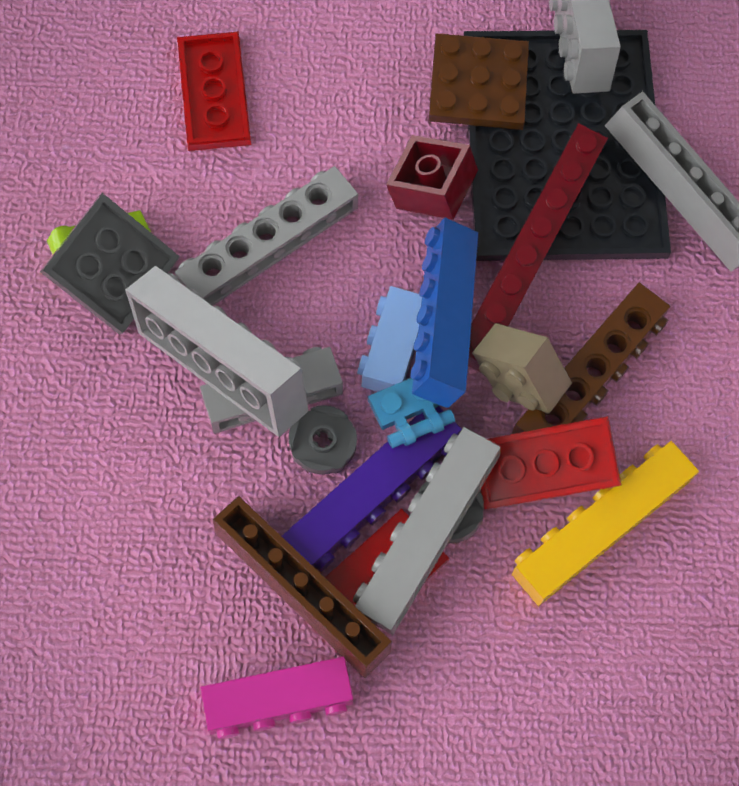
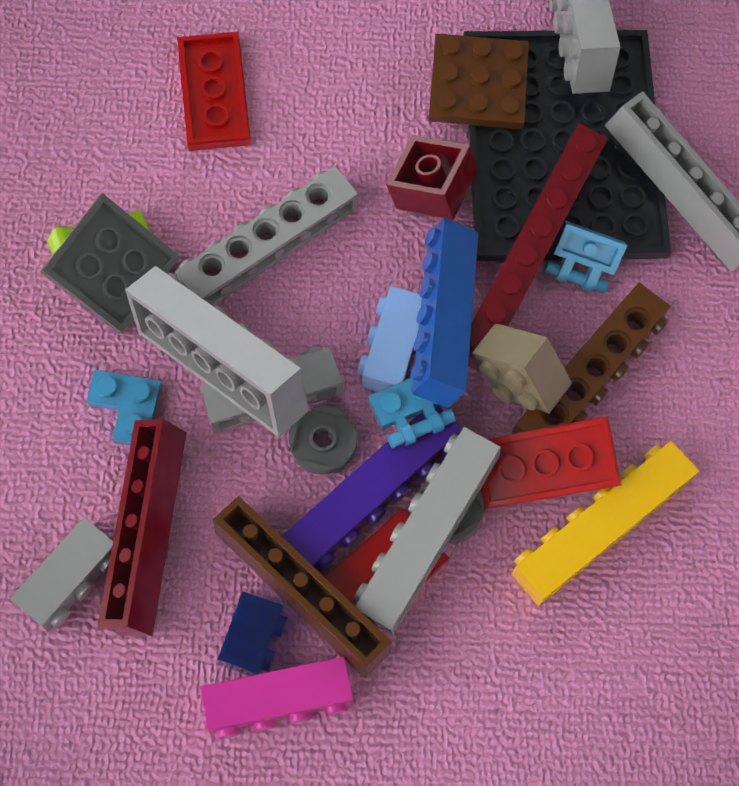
none -> light grey brick [10,517,113,632]
none -> dark azure plate [87,370,162,445]
none -> dark red brick [98,419,187,636]
none -> clear blue brick [217,591,288,676]
none -> dark azure plate [543,221,627,293]

